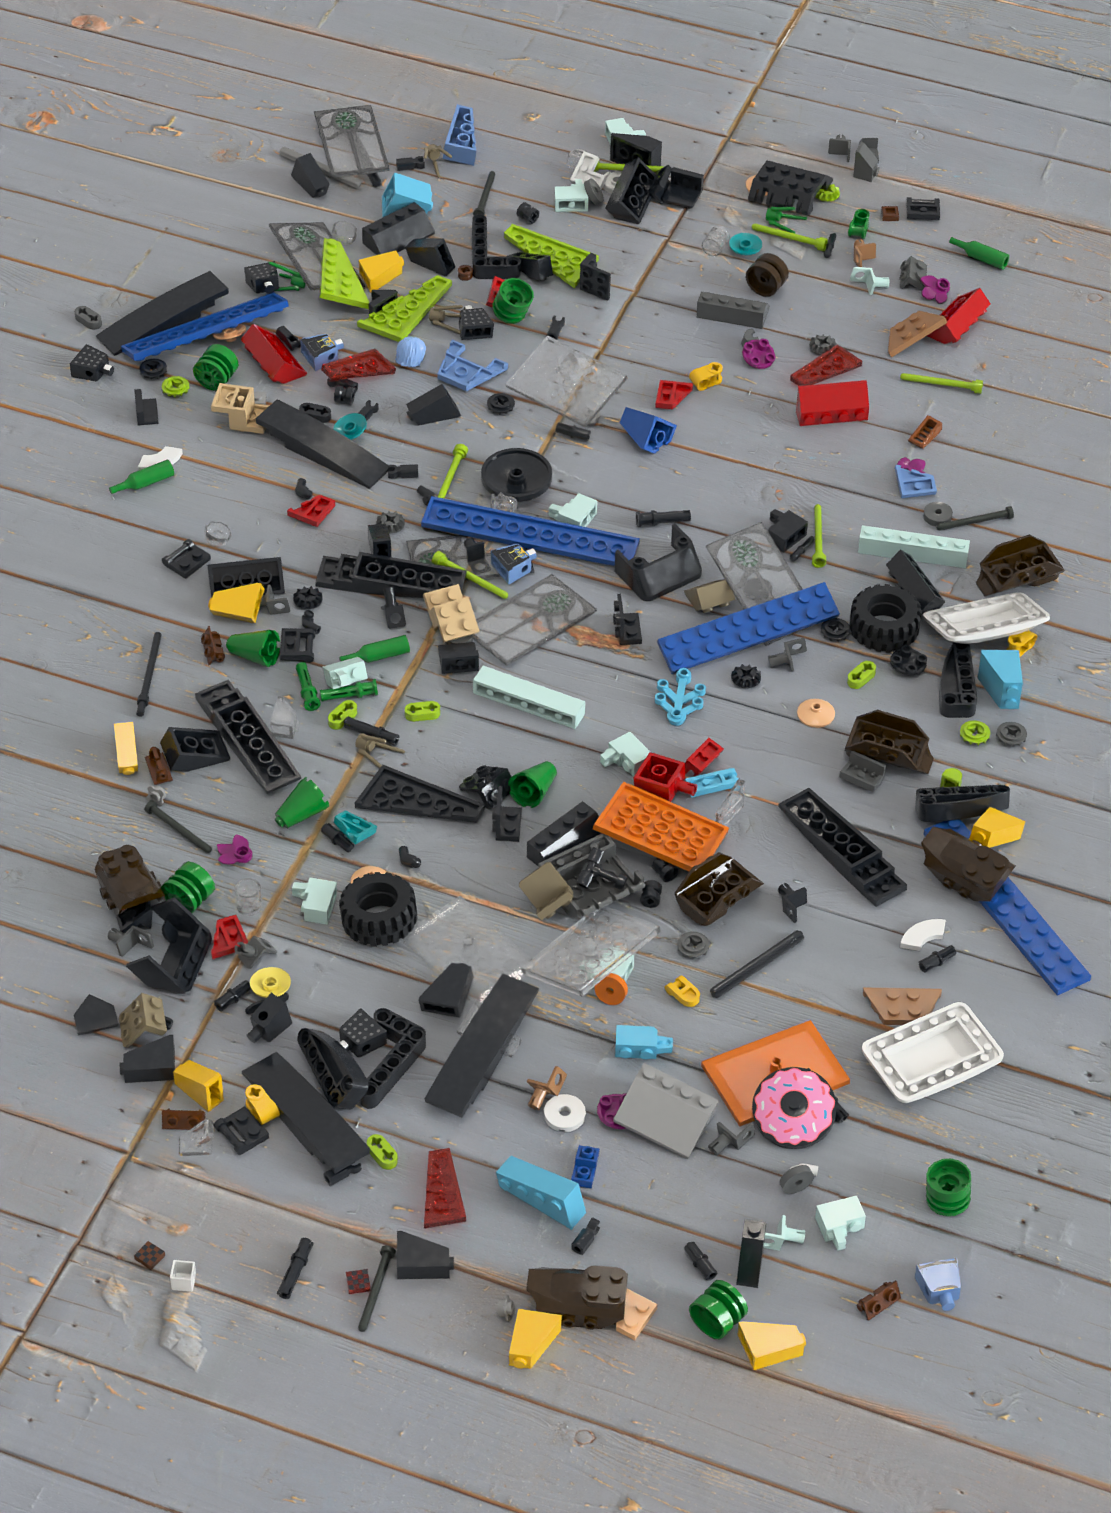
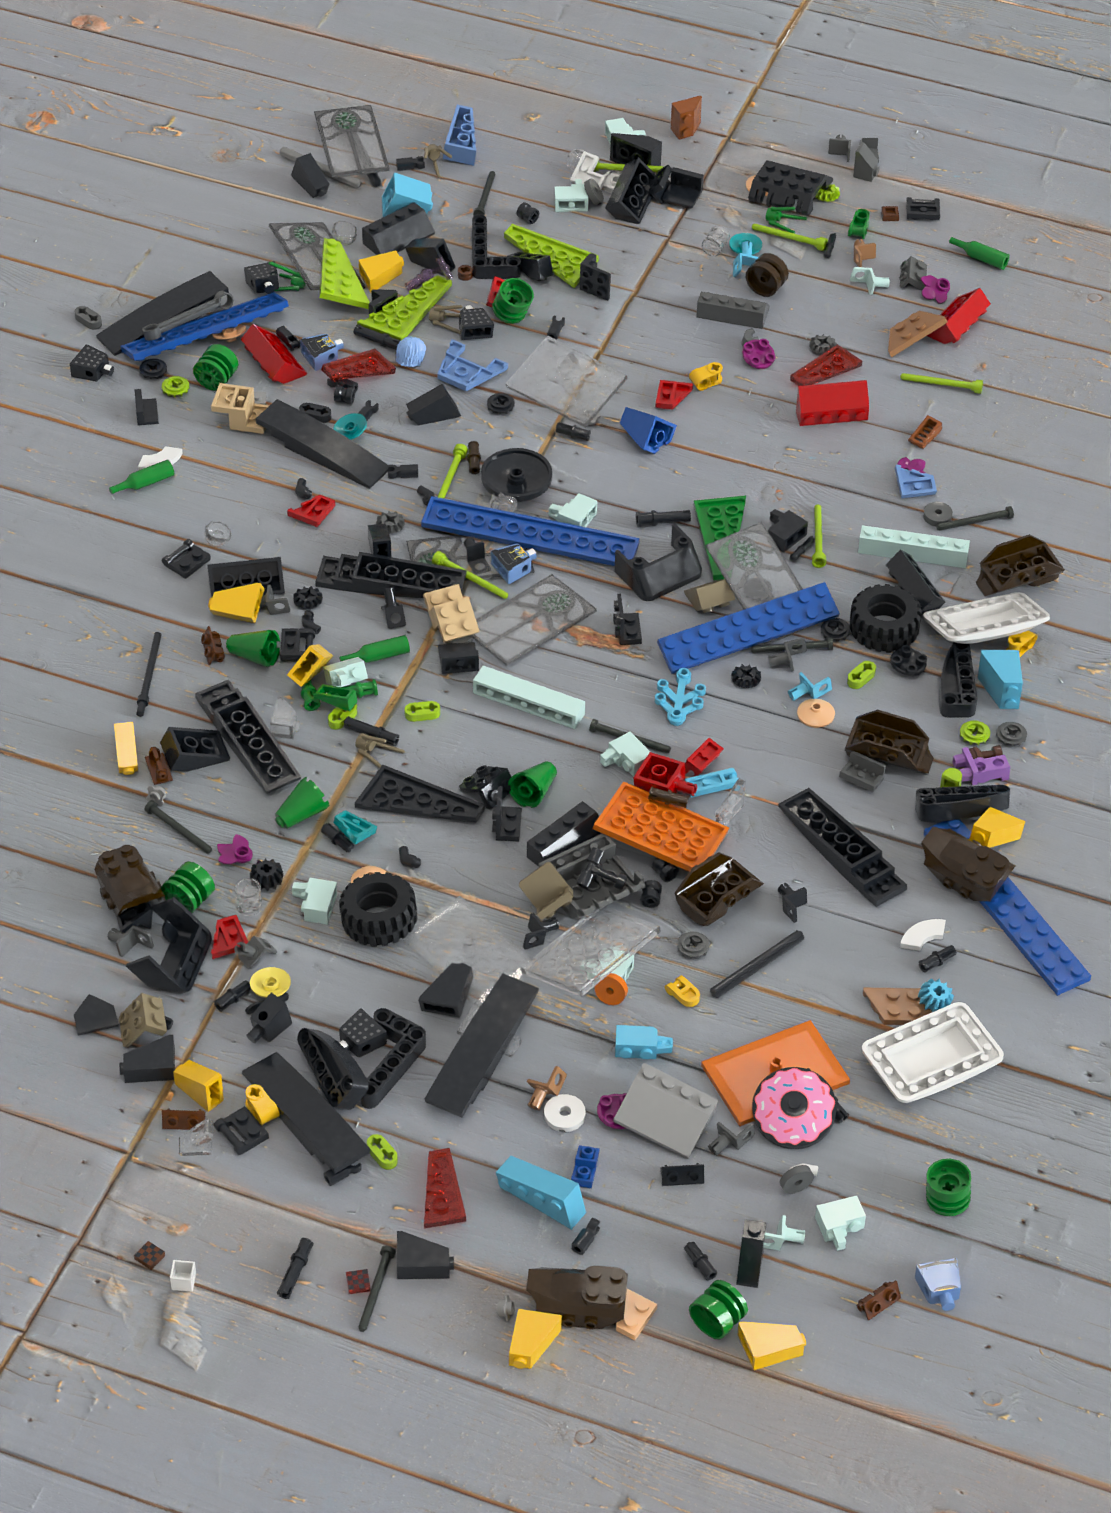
none -> dark grey piece [142,291,234,341]
none -> black gear [250,858,284,891]
none -> yellow slope [287,644,333,687]
none -> green slope [314,684,357,711]
none -> black pin [353,324,401,350]
none -> clear purple pin [405,256,453,291]
none -> dark brown pin [467,441,481,474]
none -> black bracket [523,913,559,950]
none -> pearl dark grey bar [589,719,671,753]
none -> dark brown pin [648,787,689,808]
none -> black hinge [660,1163,704,1186]
none -> dark orange slope [671,95,702,140]
none -> green wing [693,495,746,580]
none -> medium azure bracket [733,241,758,277]
none -> pearl dark grey bar [751,637,833,653]
none -> medium azure bracket [788,672,832,701]
none -> medium azure gear [918,978,954,1012]
none -> medium lavender hips [952,745,1010,786]

